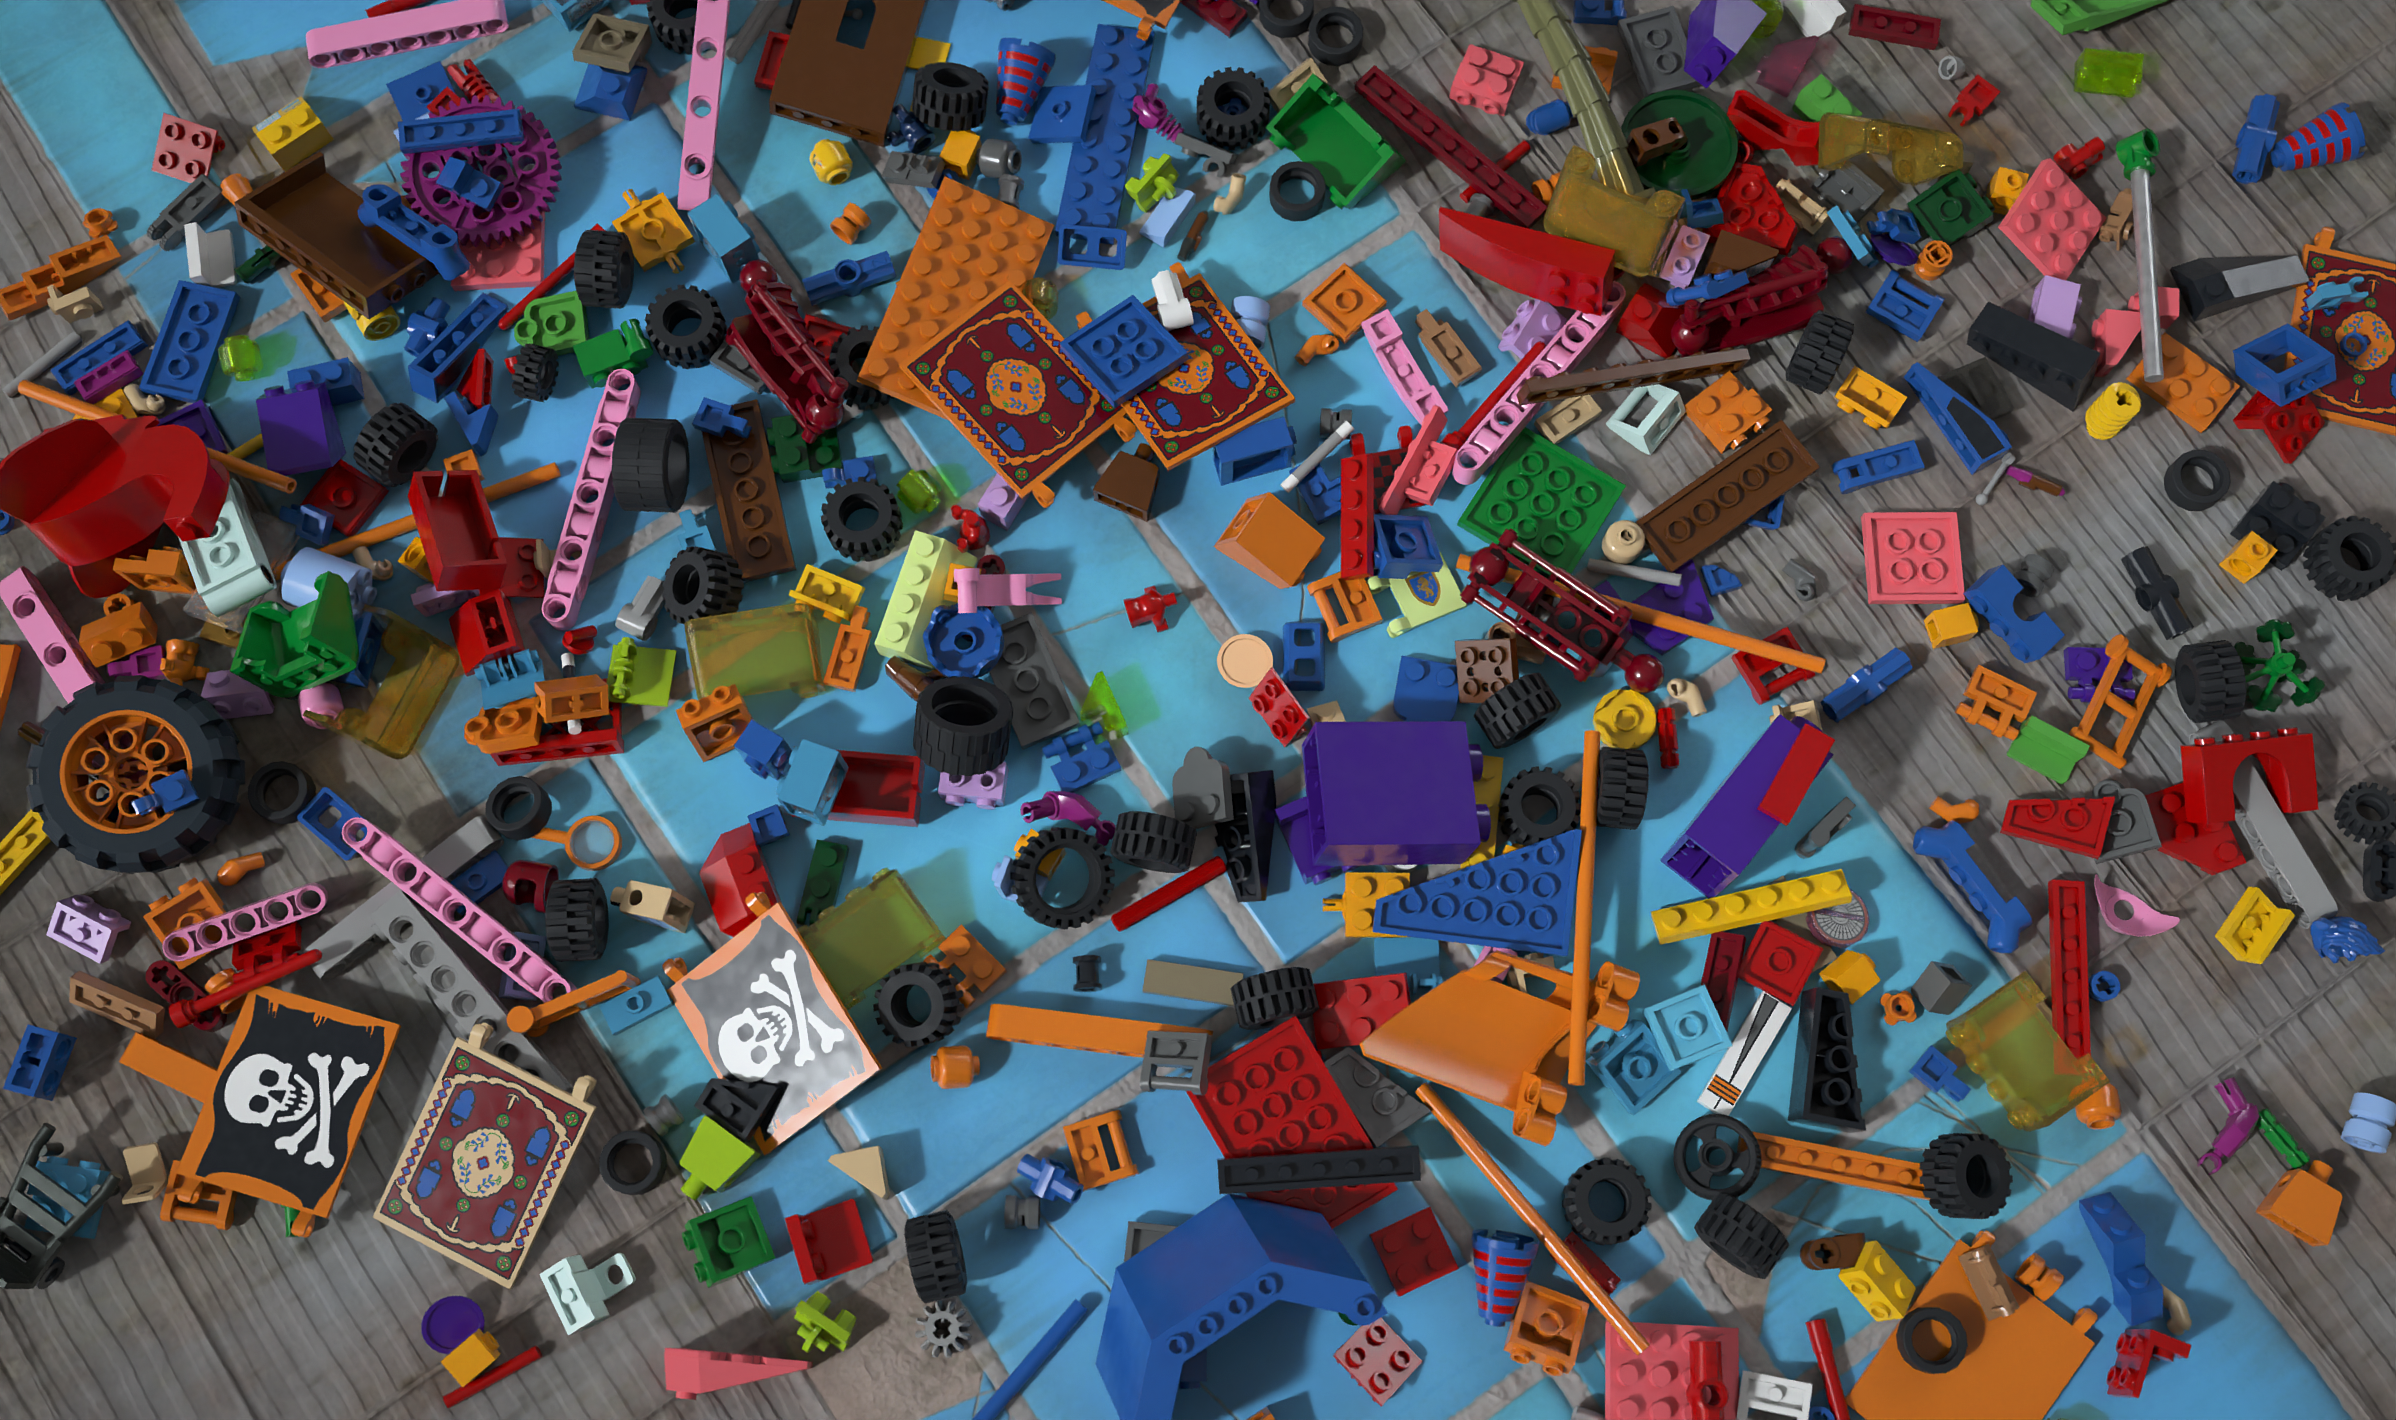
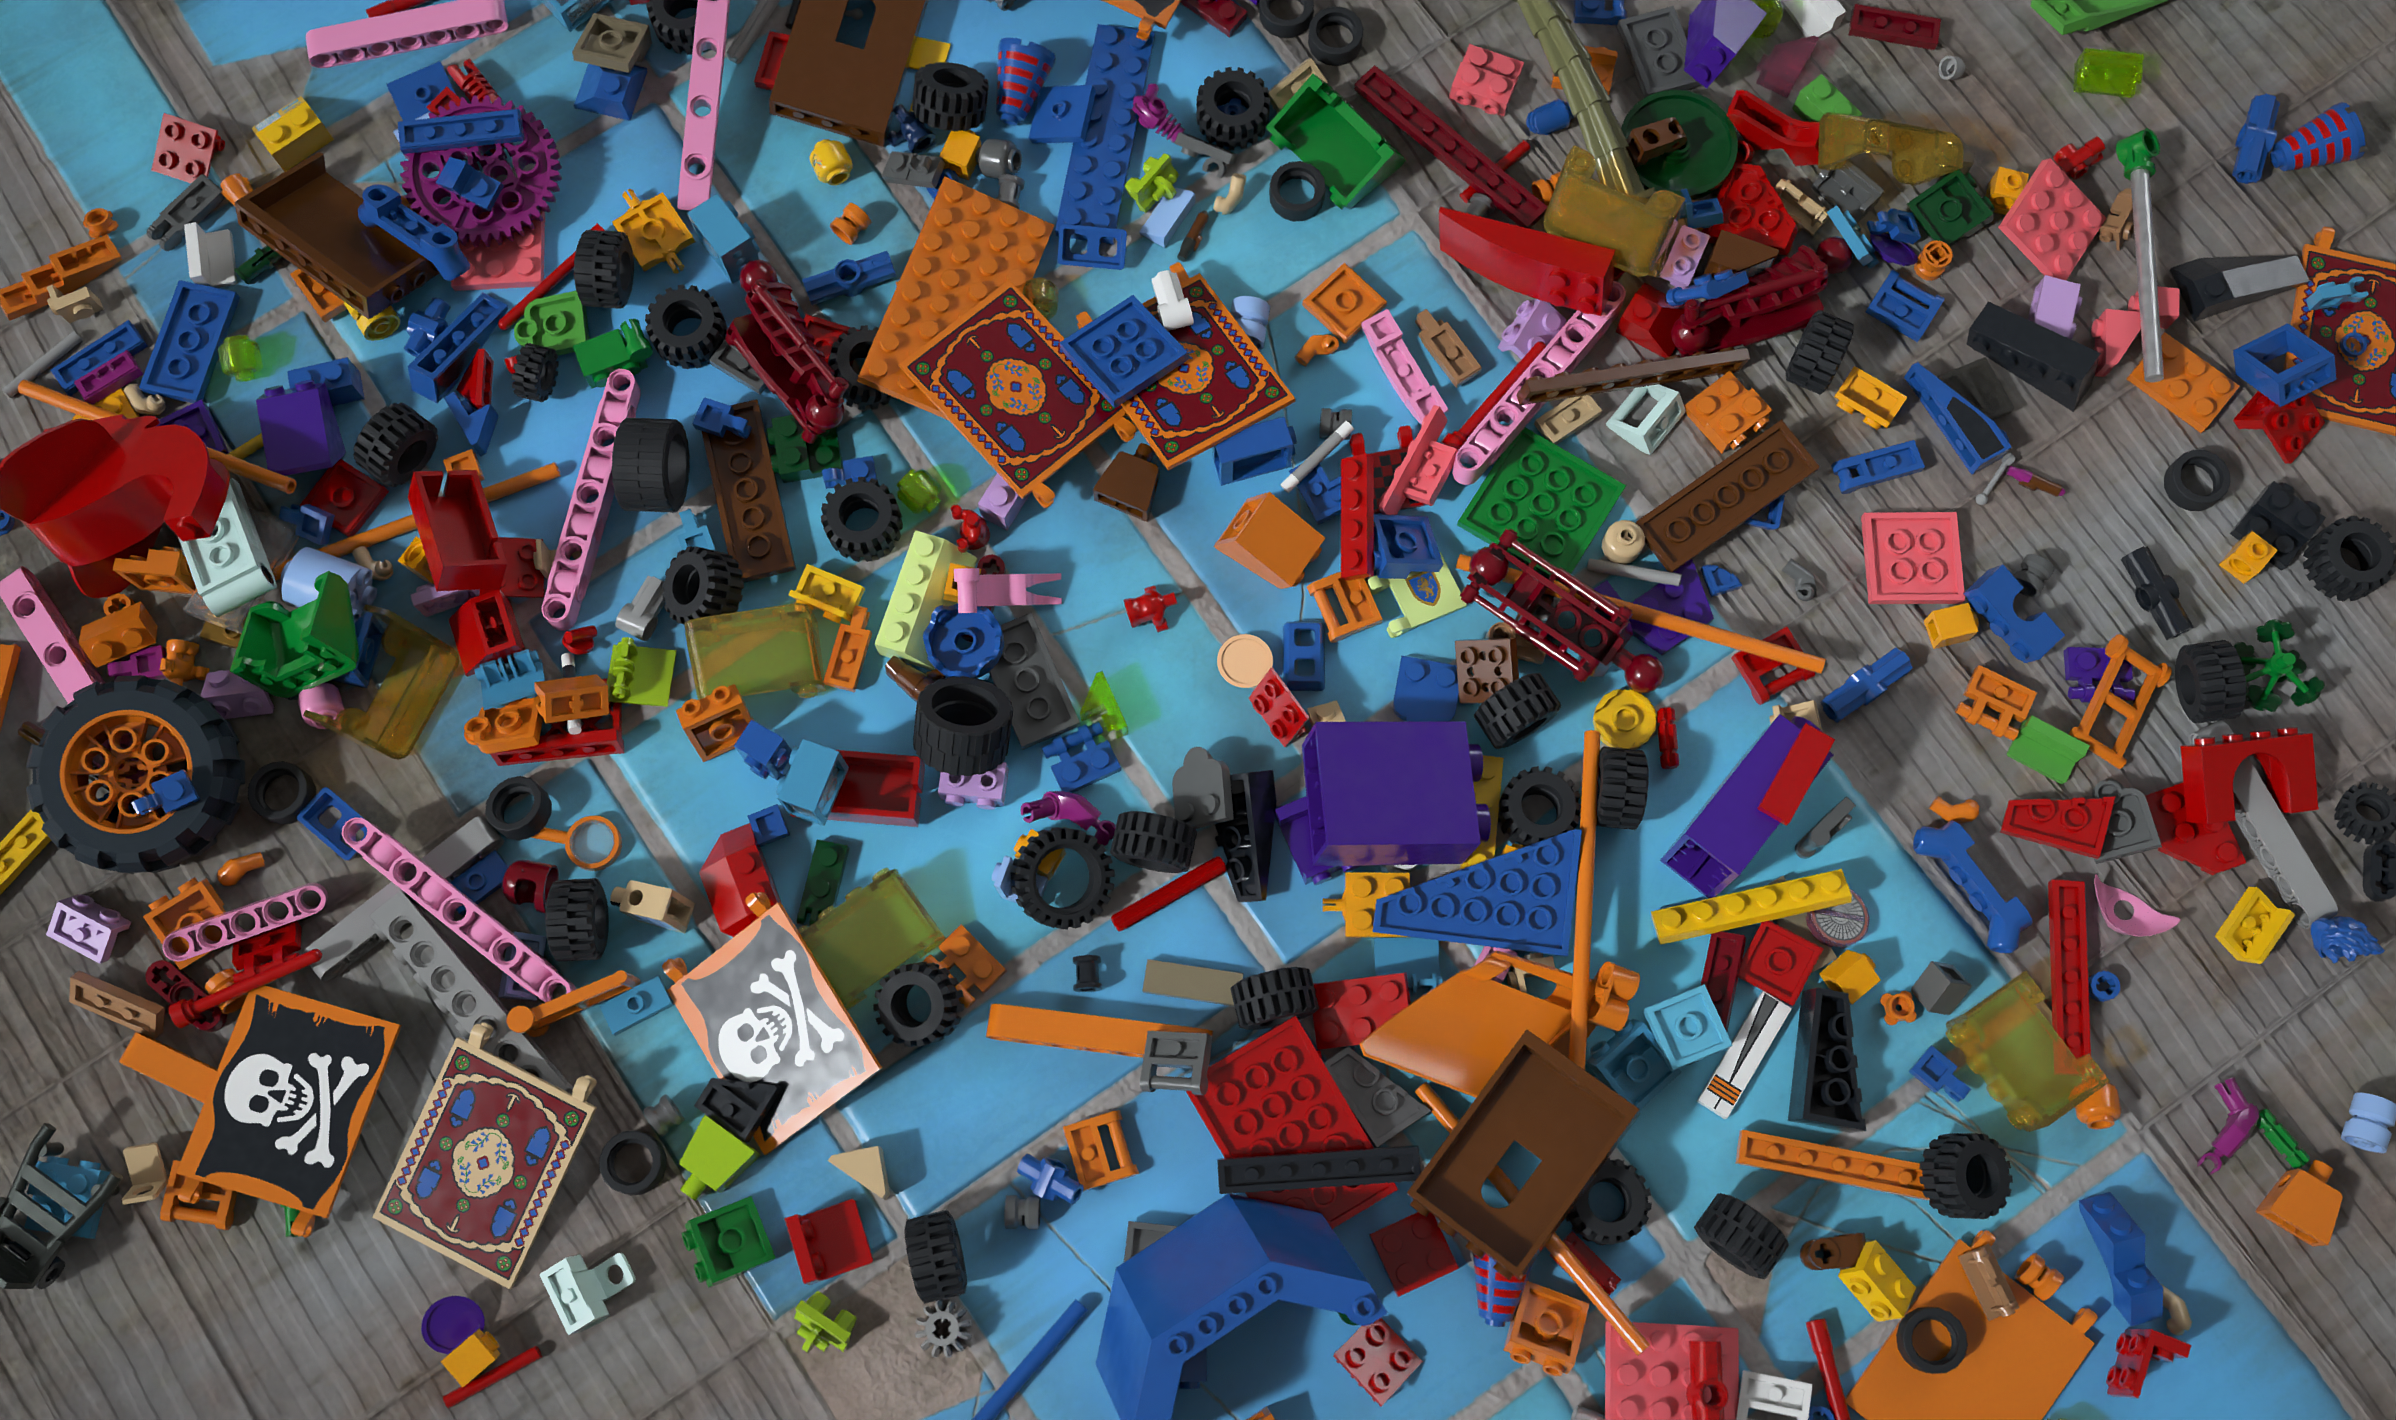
blue brick [3,1025,77,1101] -> none
coral wedge [664,1348,813,1400] -> none
orange head [930,1045,980,1089] -> none
tan arm [1667,678,1707,717] -> none
black wheel [1673,1114,1762,1201] -> none
red plate [1948,74,2001,127] -> none
yellow piece [2085,382,2141,440] -> none
none -> reddish brown panel [1407,1029,1640,1281]

